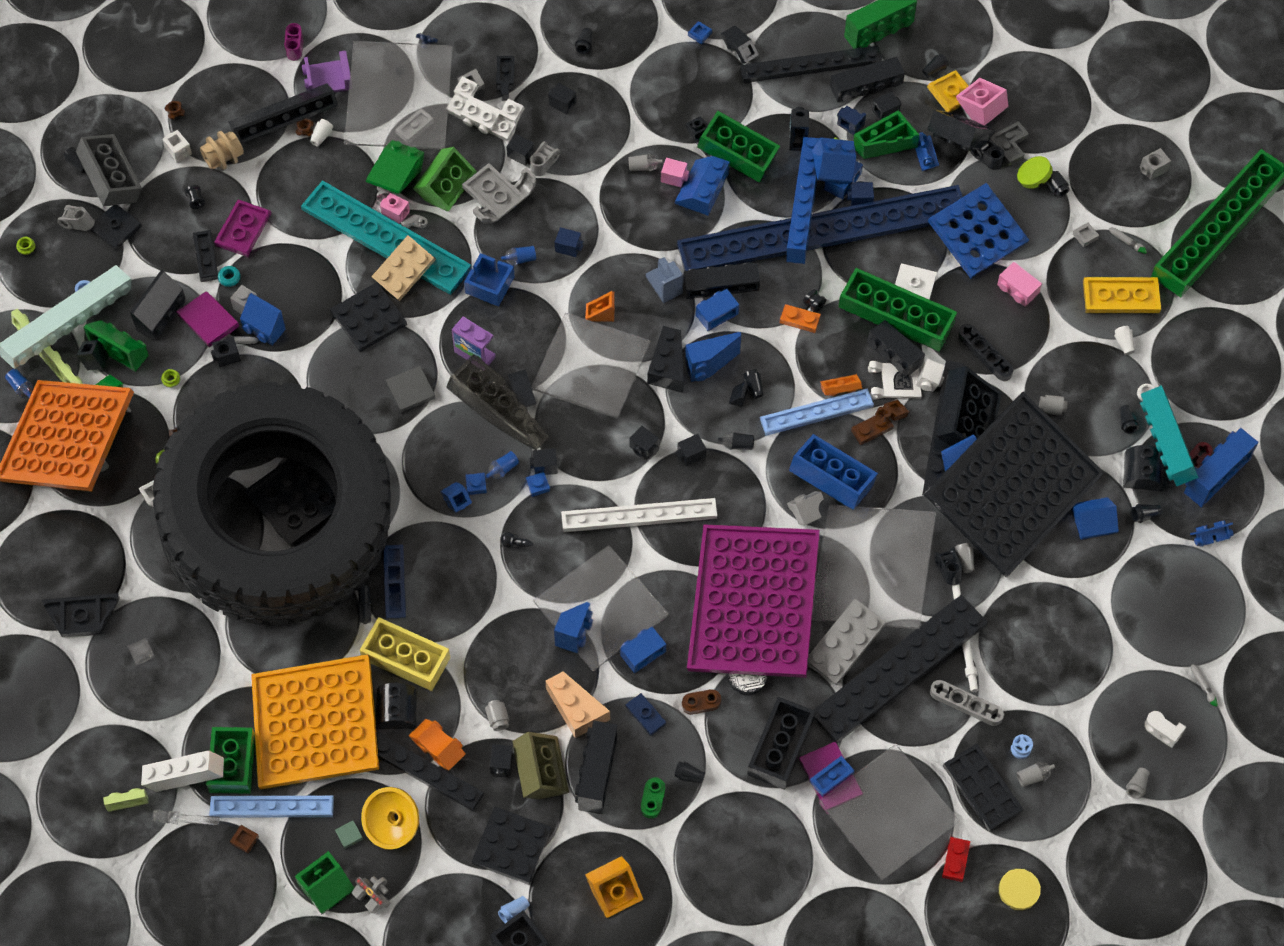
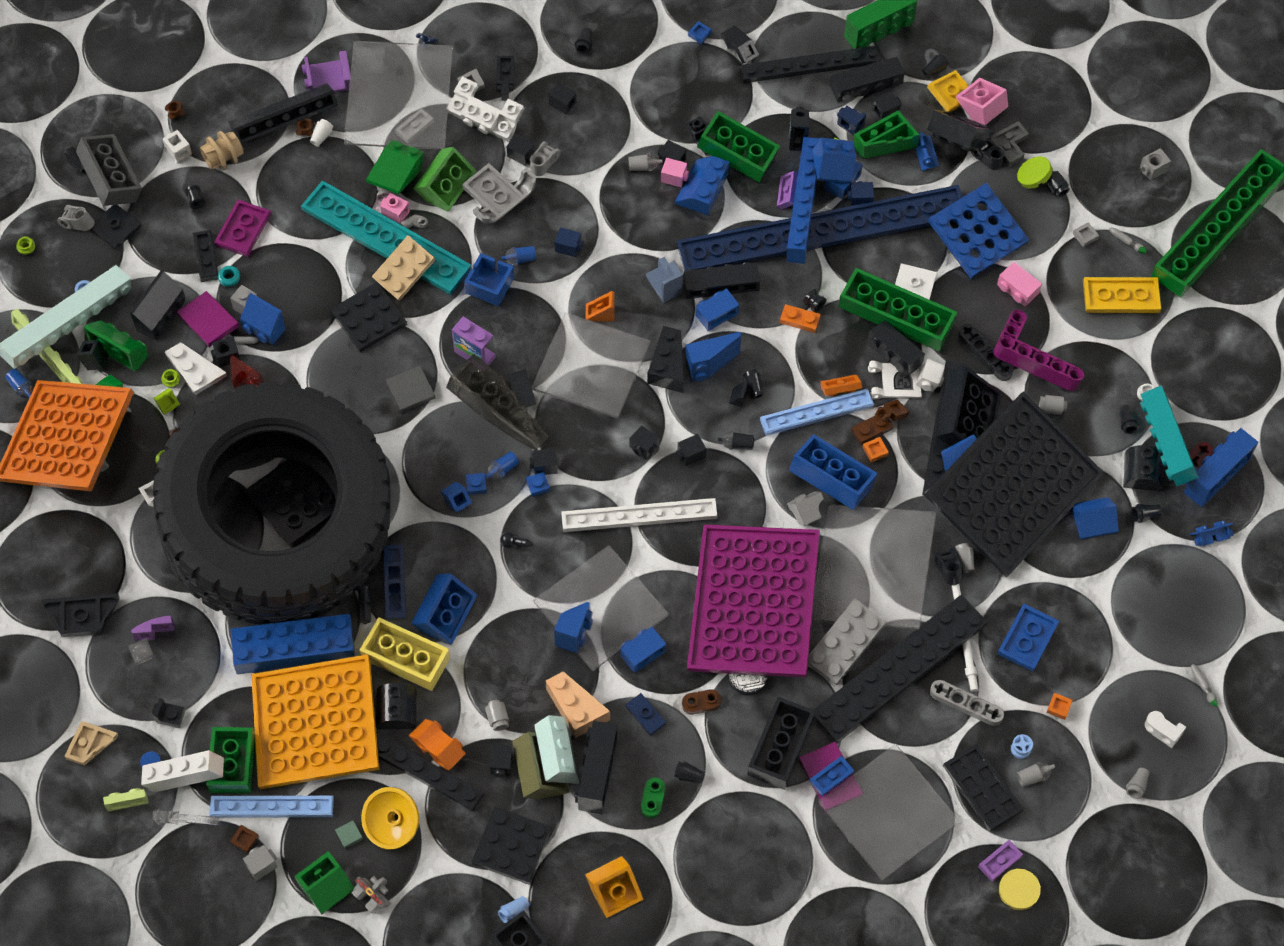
magenta beam [284,23,304,61] -> none
red plate [942,837,971,882] -> none
white cone [1114,326,1135,355] -> none
none -> tan wing [64,721,118,766]
none -> medium lavender slope [131,616,174,641]
none -> blue tile [140,751,161,767]
none -> black bracket [152,698,186,728]
none -> lime tile [154,388,180,415]
none -> white wing [165,342,227,395]
none -> clear red slope [230,355,263,389]
none -> blue brick [231,614,355,674]
none -> light grey brick [243,845,277,881]
none -> blue slope [411,573,477,645]
none -> light aqua slope [534,715,579,784]
none -> black brick [658,140,687,165]
none -> medium lavender plate [777,171,798,210]
none -> orange plate [863,437,889,463]
none -> medium lavender plate [978,840,1023,882]
none -> magenta beam [993,310,1084,391]
none -> blue plate [997,603,1059,672]
none -> orange plate [1046,693,1073,720]

